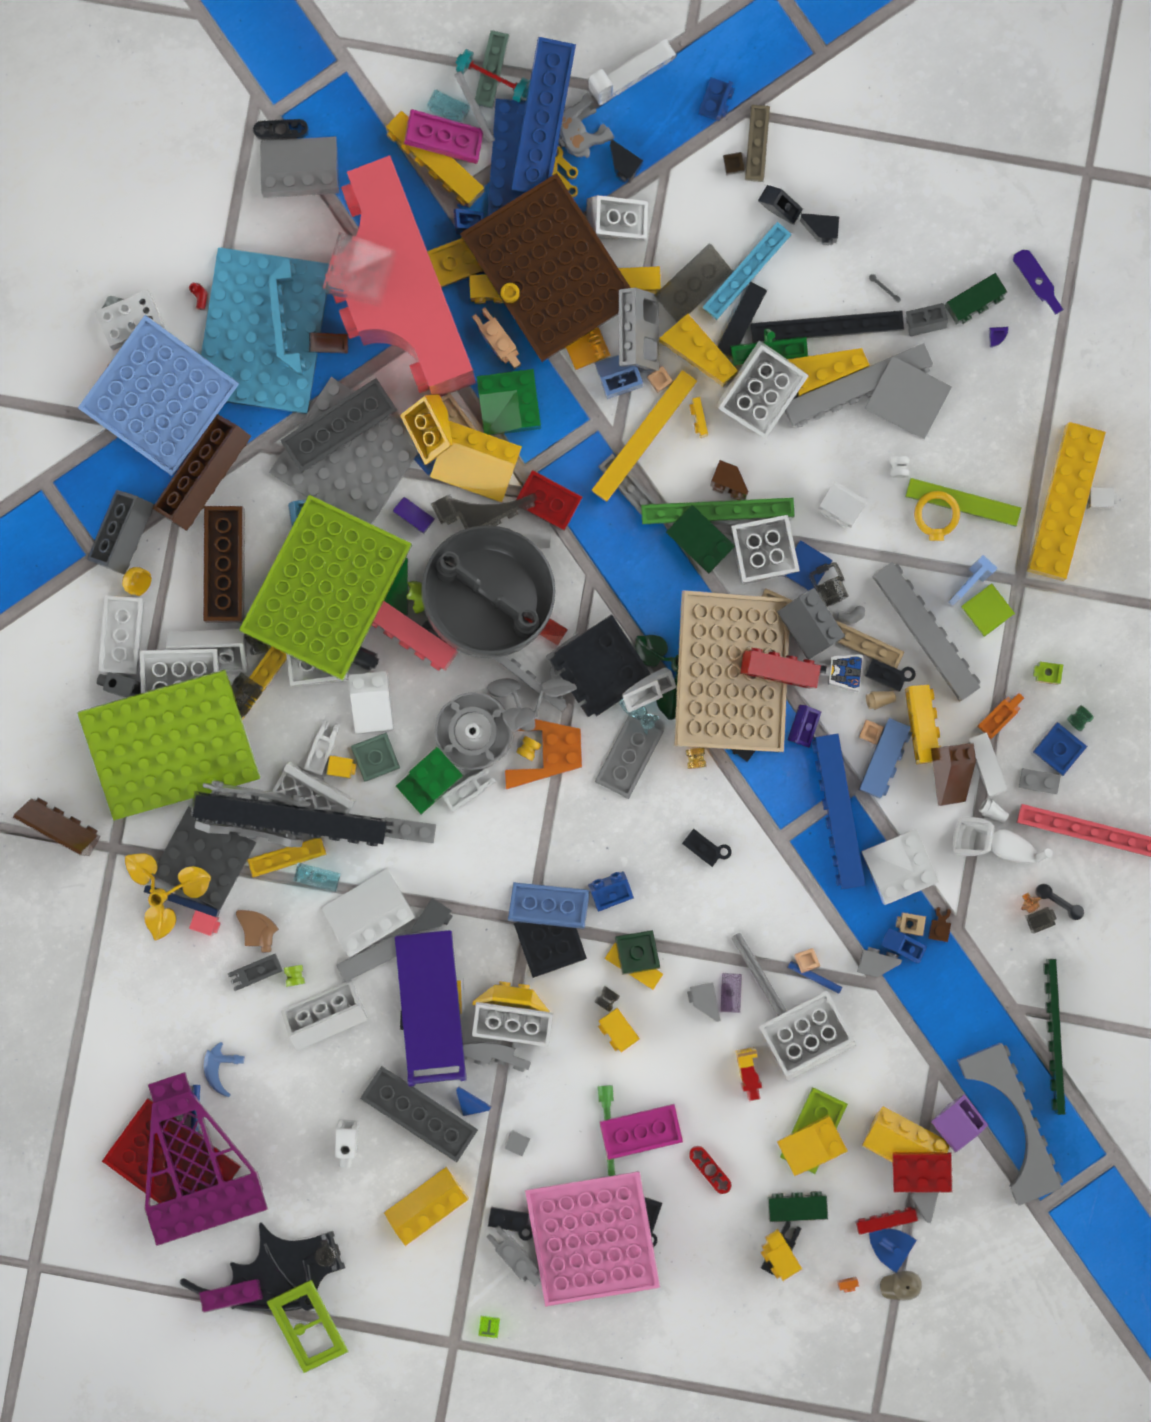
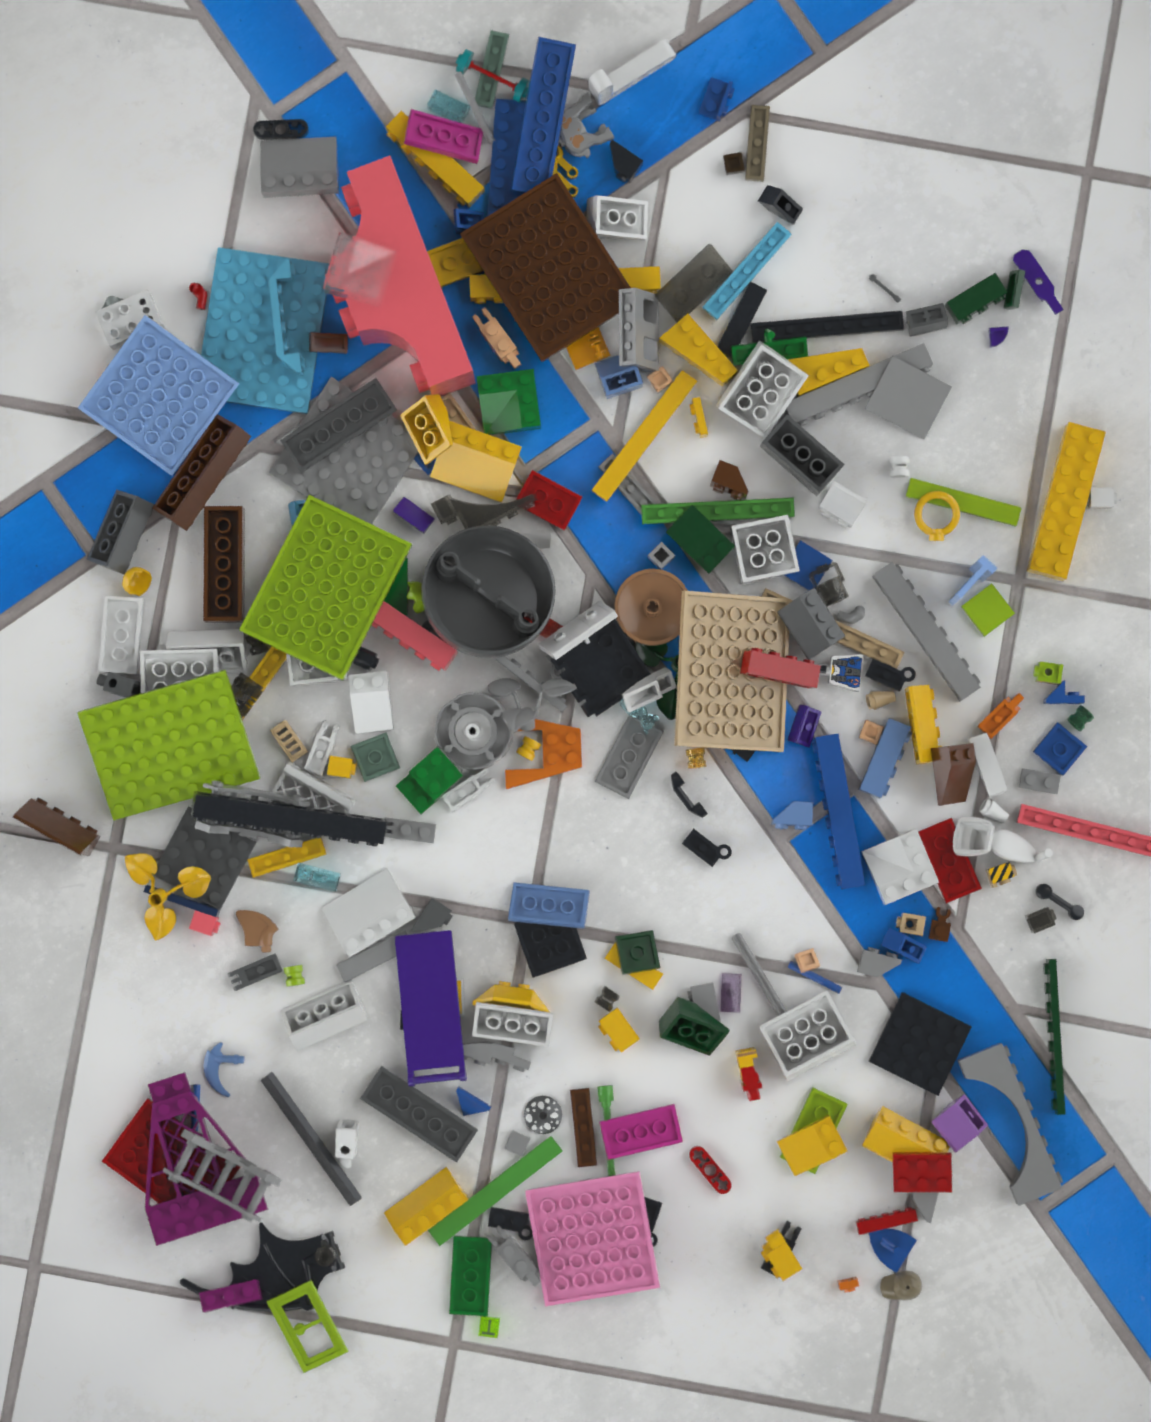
yellow tile [500,283,520,303] -> none
blue bracket [588,871,634,912] -> none
dark green brick [768,1191,828,1222] -> none
black slope [800,213,839,245] -> none
clear orange plant [1021,893,1041,913] -> none
none -> light grey fence [163,1129,282,1222]
none -> black tile [260,1072,362,1206]
none -> tan slope [270,720,308,763]
none -> bright green tile [428,1136,563,1246]
none -> green tile [449,1235,492,1316]
none -> dark grey dish [524,1095,562,1134]
none -> white container [538,601,618,660]
none -> reddish brown tile [570,1088,597,1167]
none -> medium nougat dish [614,569,688,646]
none -> light grey brick [647,542,675,570]
none -> dark green slope [659,997,730,1056]
none -> black bar [671,771,708,818]
none -> dark grey slope [760,414,845,496]
none -> medium blue slope [771,801,813,830]
none -> black plate [868,992,972,1096]
none -> red tile [918,818,982,903]
none -> brick [985,862,1017,888]
none -> dark green tile [1004,269,1025,310]
none -> blue slope [1043,680,1085,704]

